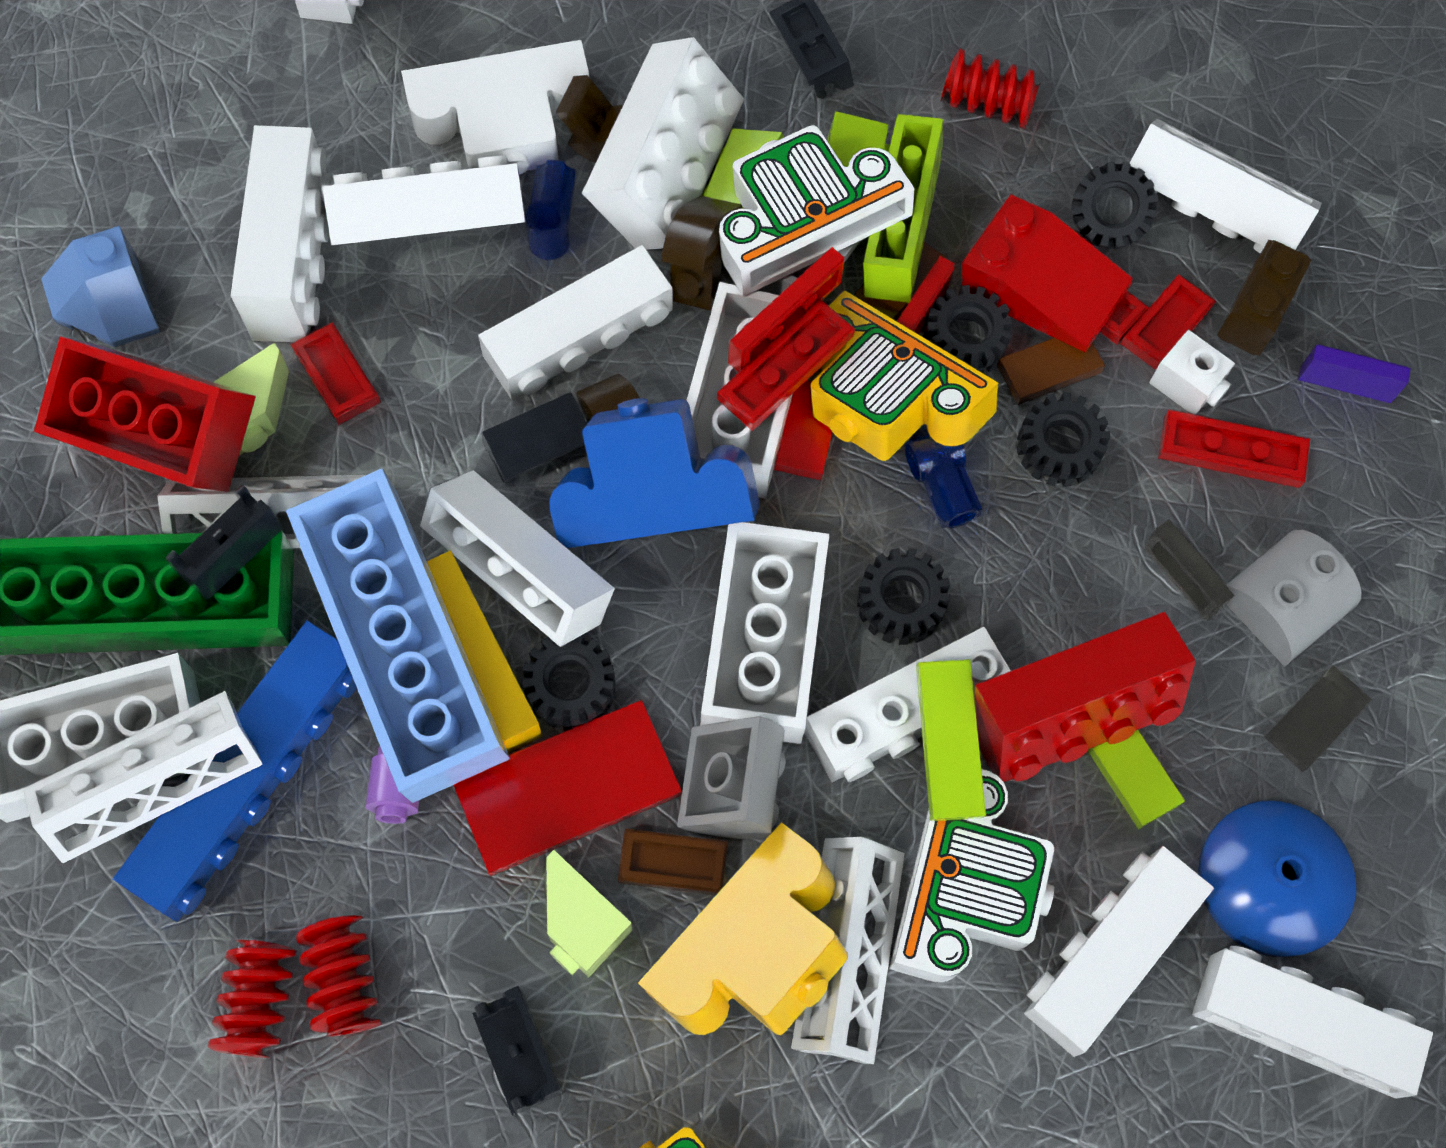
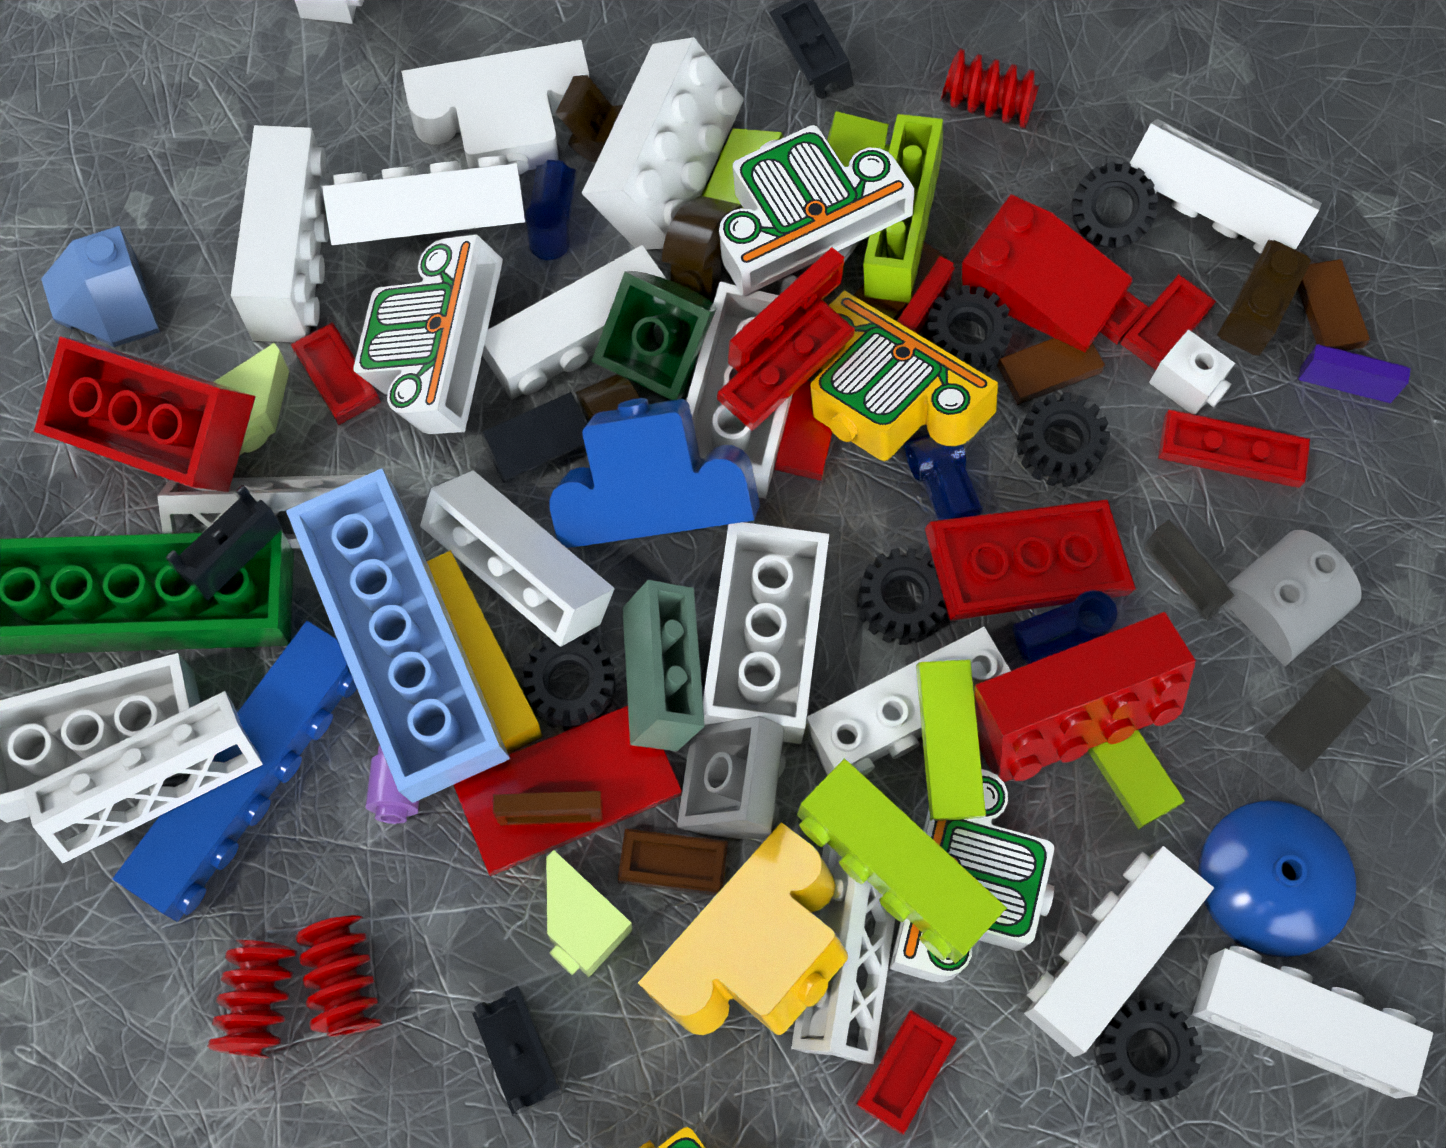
none -> brick [354,235,503,434]
none -> reddish brown tile [493,791,603,825]
none -> dark green brick [591,271,717,400]
none -> sand green brick [622,580,705,751]
none -> lime brick [797,758,1007,964]
none -> red tile [855,1010,957,1135]
none -> red tile [924,499,1136,621]
none -> clear blue piece [1012,590,1117,664]
none -> black tyre [1095,999,1202,1102]
none -> reddish brown tile [1297,259,1370,351]

